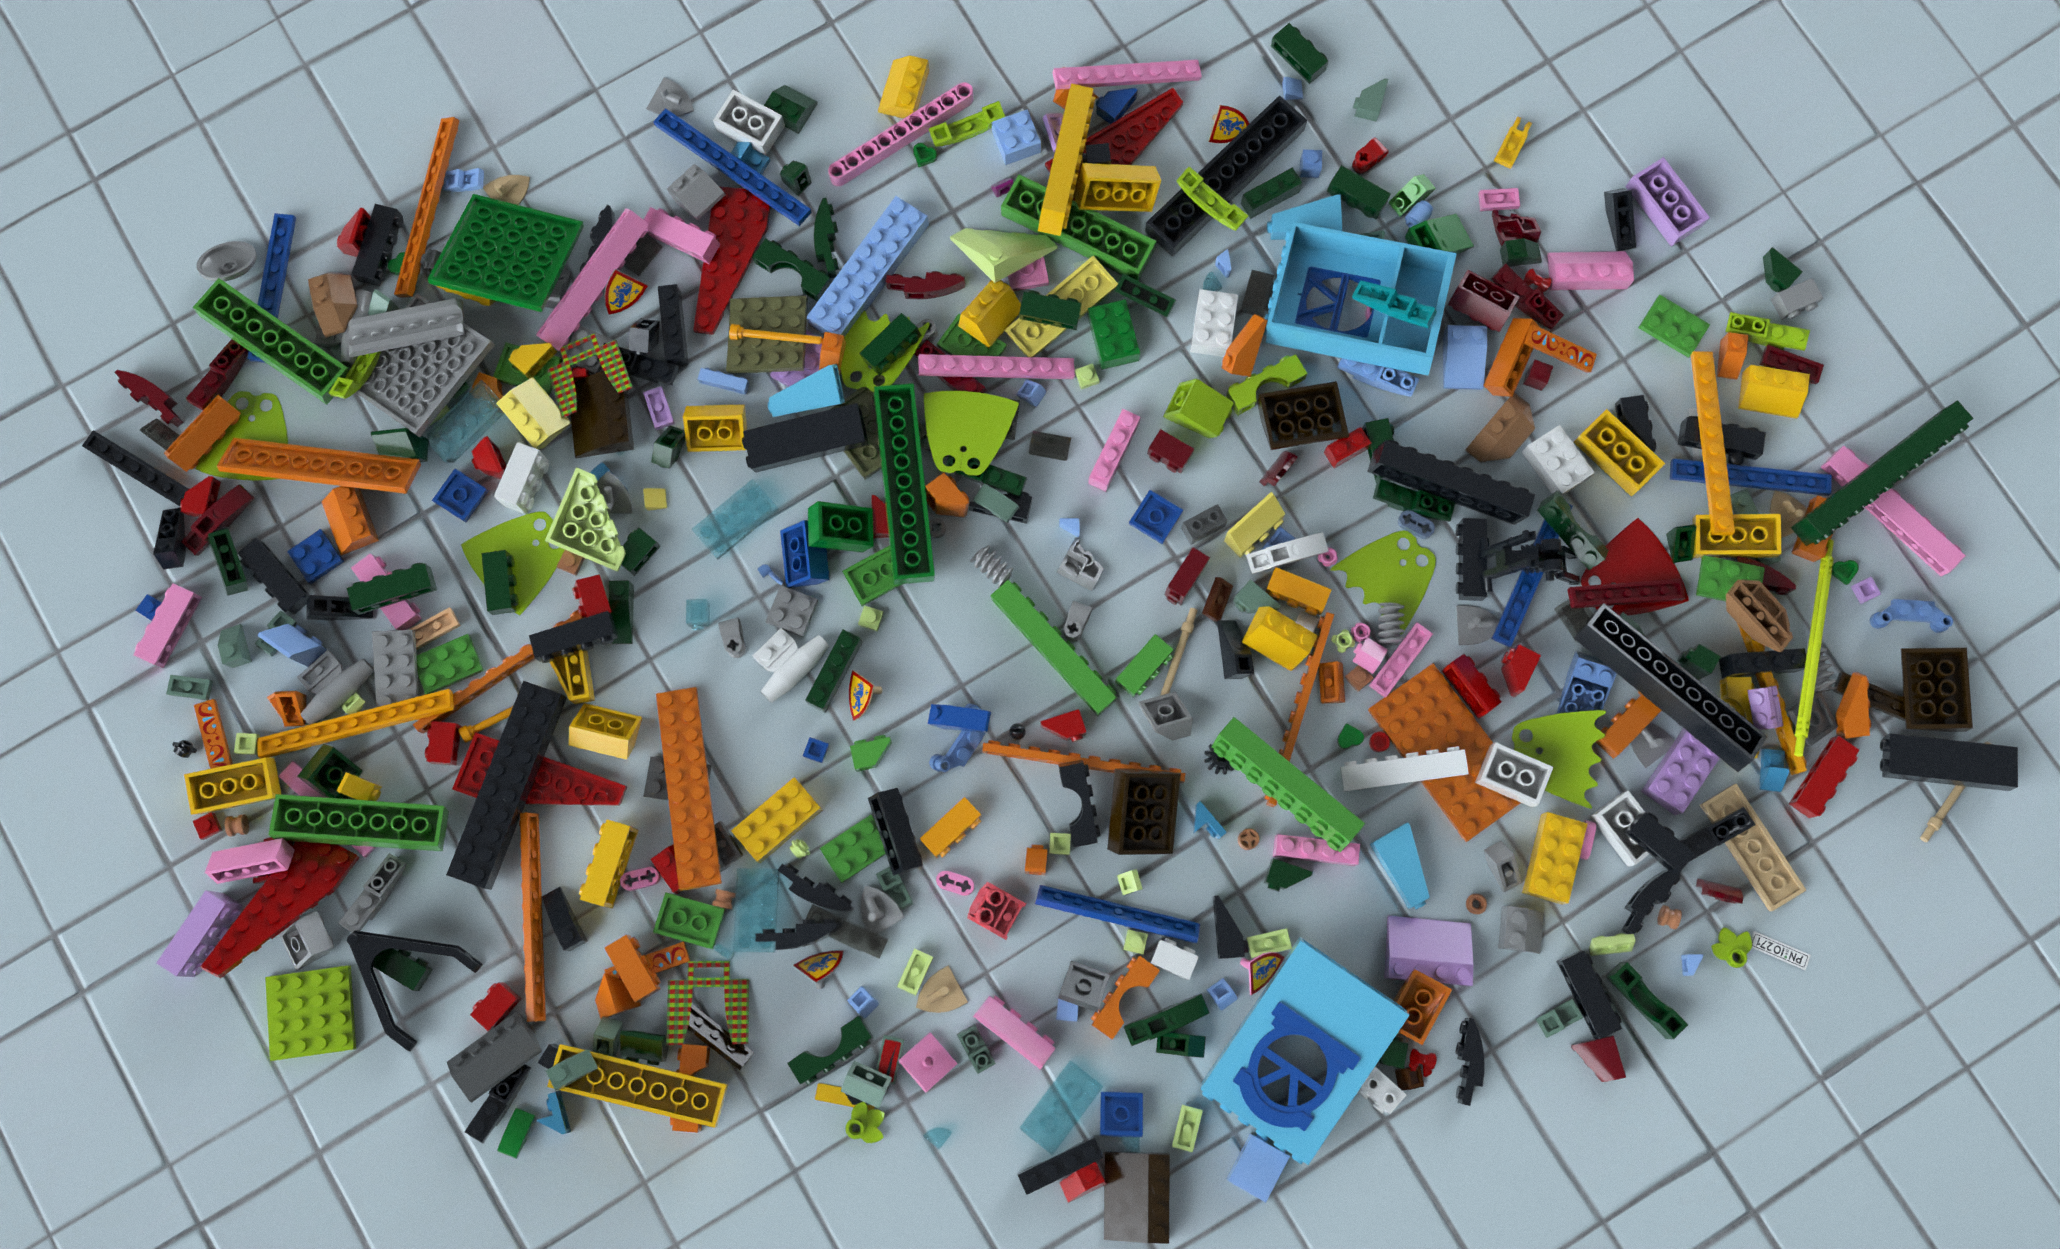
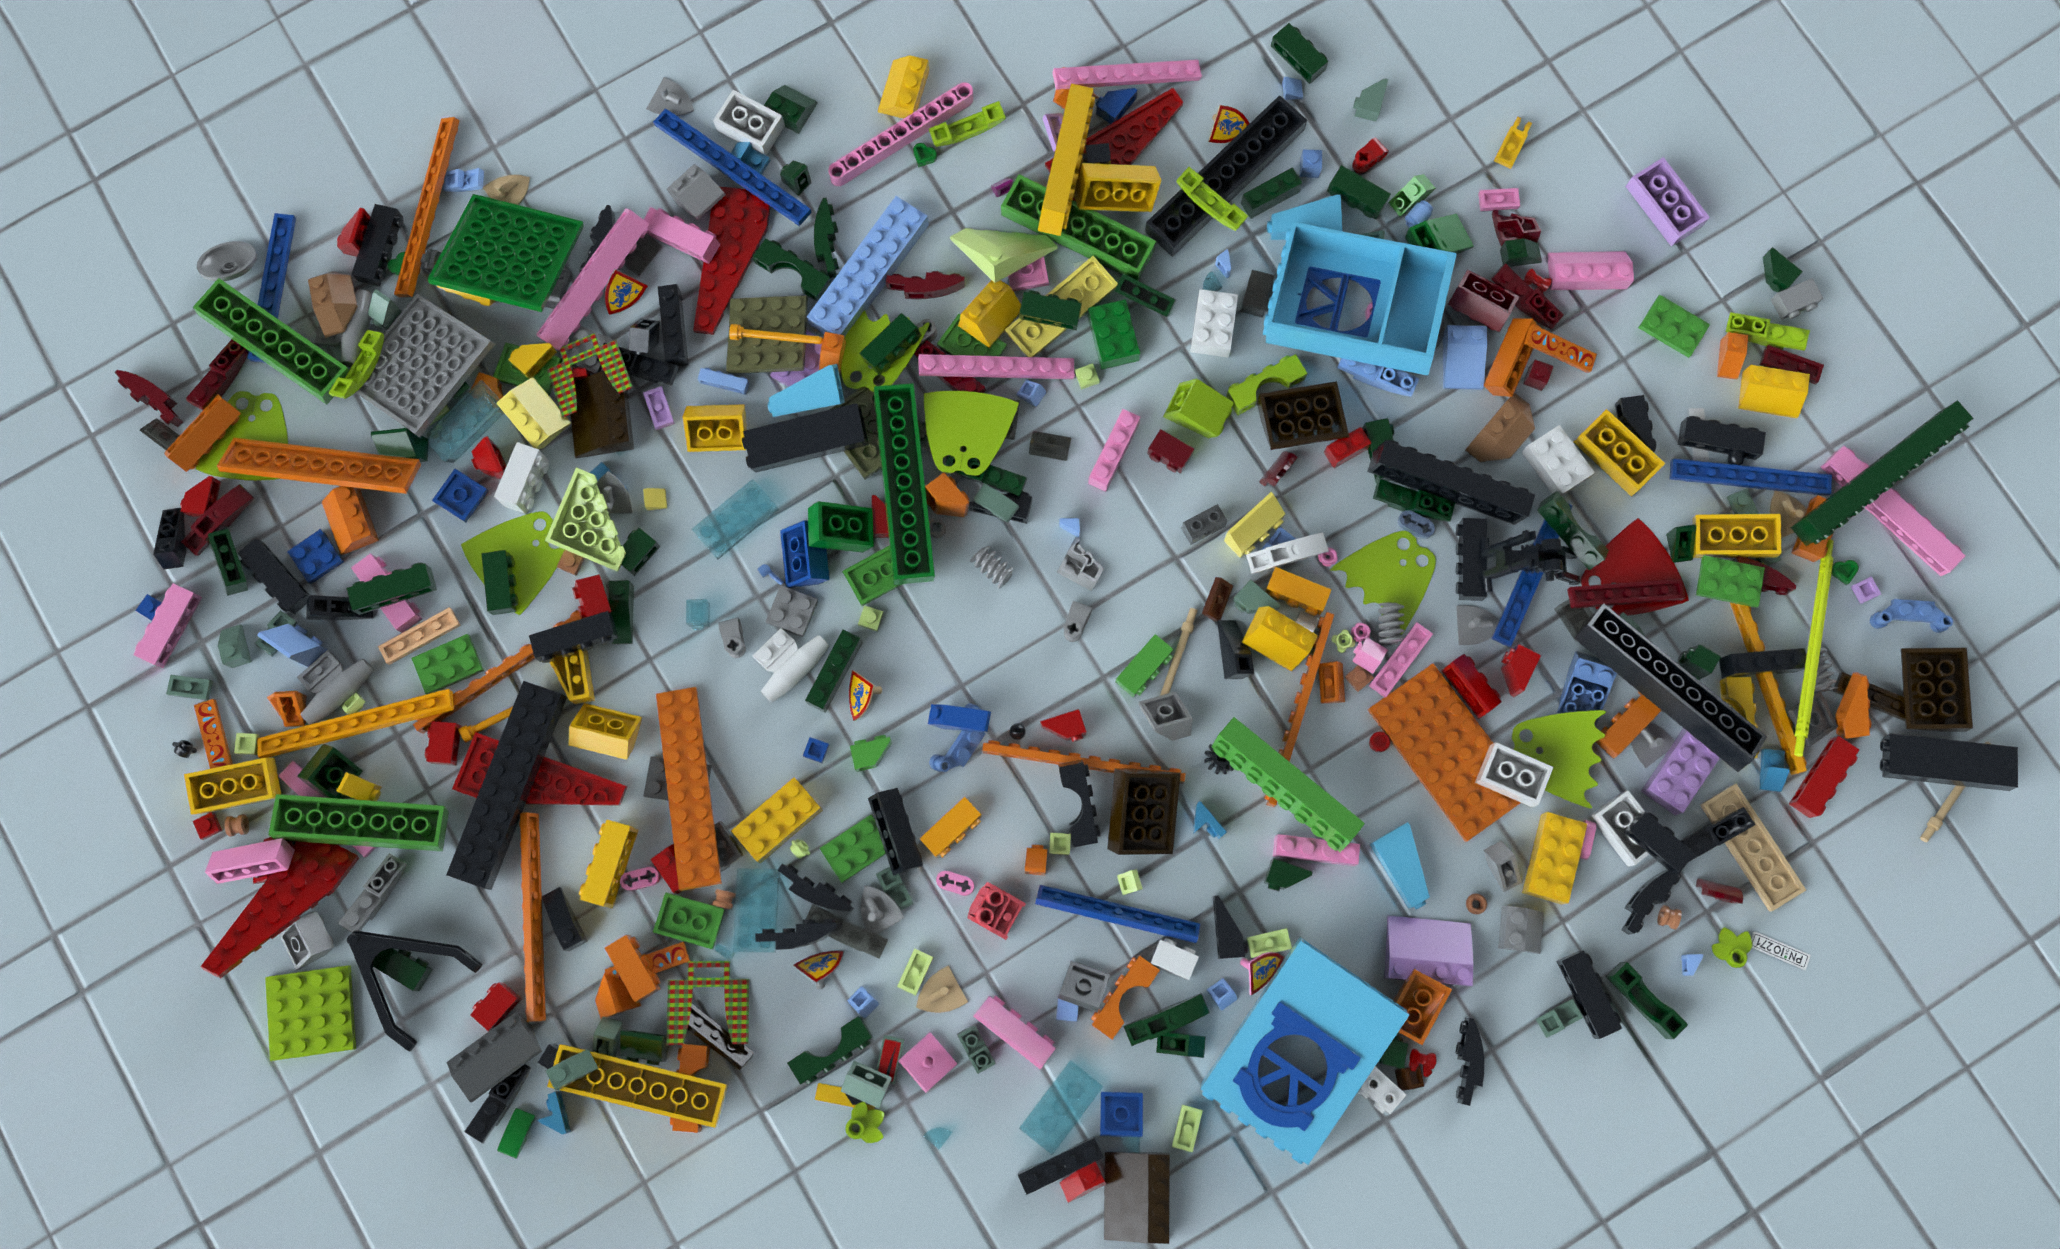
black plate [82,430,189,507] -> none
lavender brick [157,890,243,977] -> none
light grey plate [349,298,464,357] -> none
light grey plate [372,629,419,707] -> none
dark green slope [651,426,686,469] -> none
bright green brick [990,580,1116,716] -> none
light blue brick [992,109,1041,165] -> none
yellowish green plate [1123,929,1148,955] -> none
blue plate [1129,490,1183,544] -> none
dark red brick [1164,547,1210,605] -> none
orange slope [1221,314,1268,377] -> none
light blue brick [1226,1133,1290,1203] -> none
nougat wheel [1237,828,1259,850] -> none
green tile [1337,723,1364,749] -> none
white brick [1340,746,1469,791] -> none
teal slope [1352,280,1437,329] -> none
dark red slope [1571,1036,1626,1082] -> none
yellowish green plate [1589,933,1636,956] -> none
black slope [1604,188,1636,251] -> none
light orange plate [1691,351,1735,535] -> none
medium nougat wedge [1726,580,1793,652] -> none
lavender brick [1747,686,1783,730] -> none

